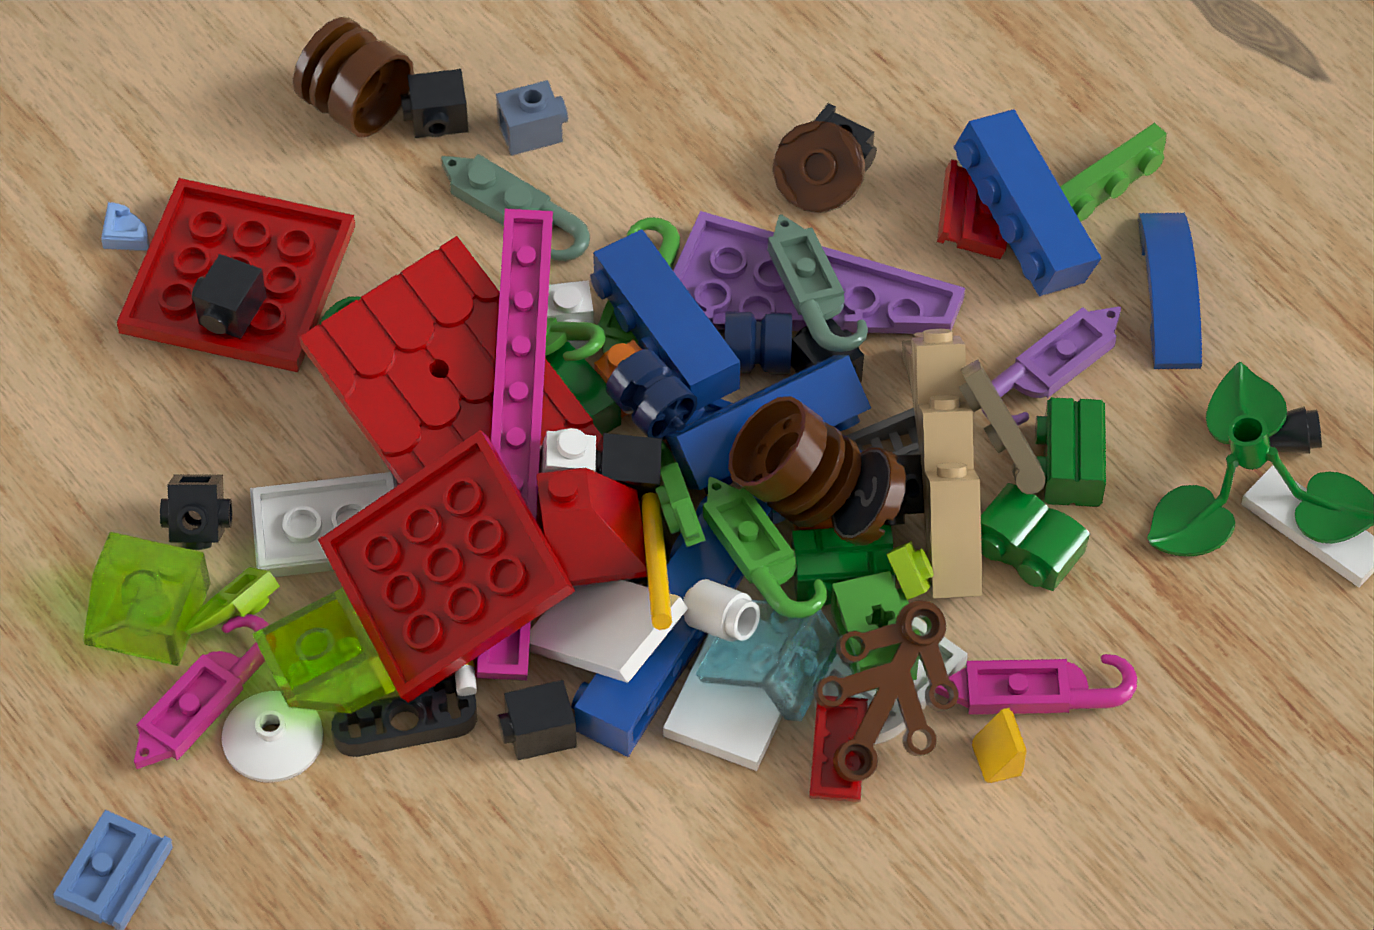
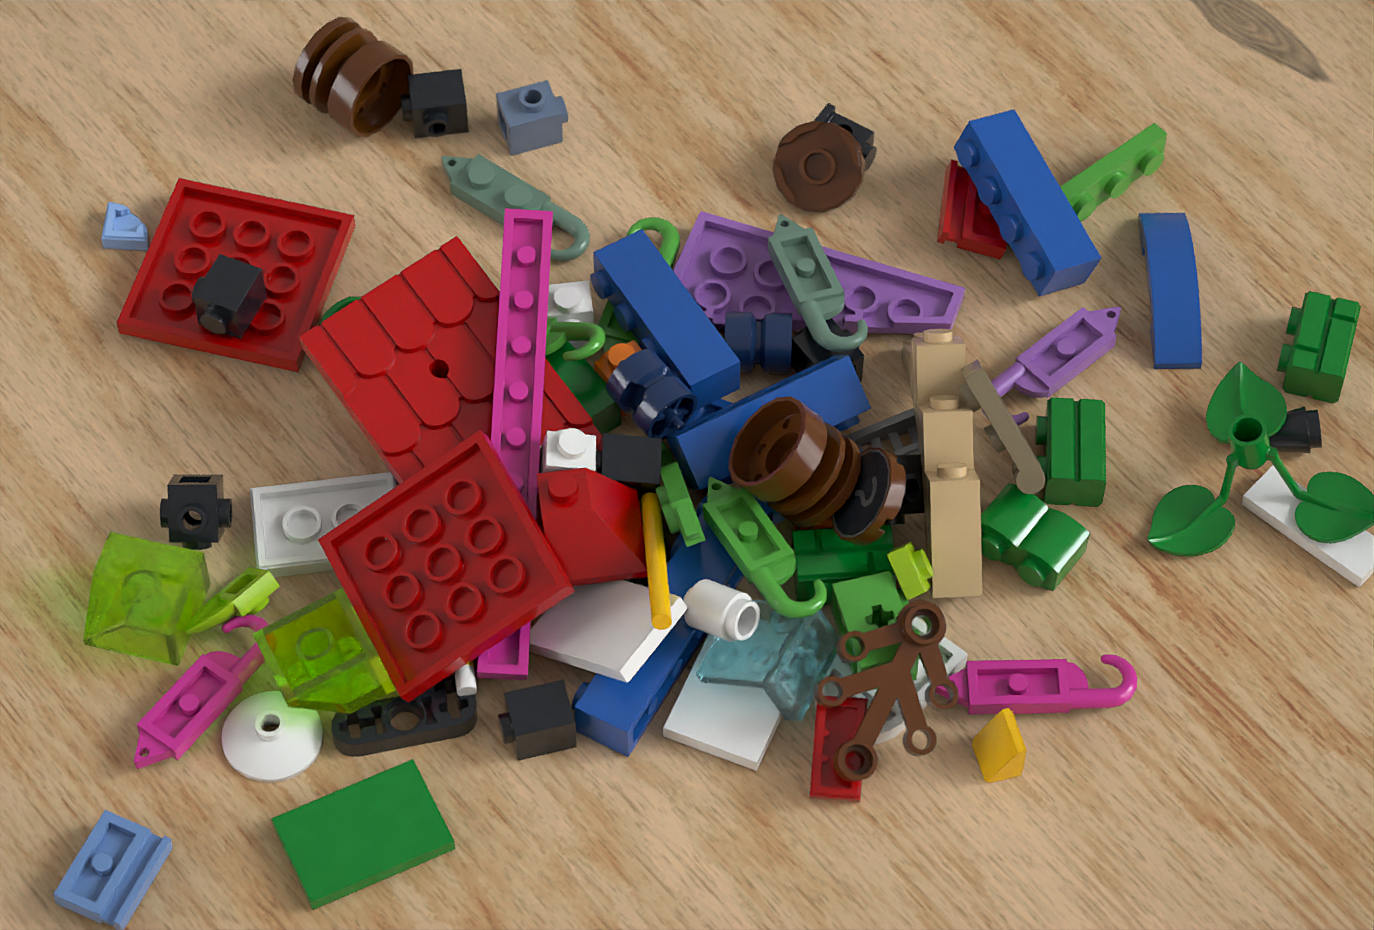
none -> green tile [271,759,455,910]
none -> green brick [1276,291,1361,404]

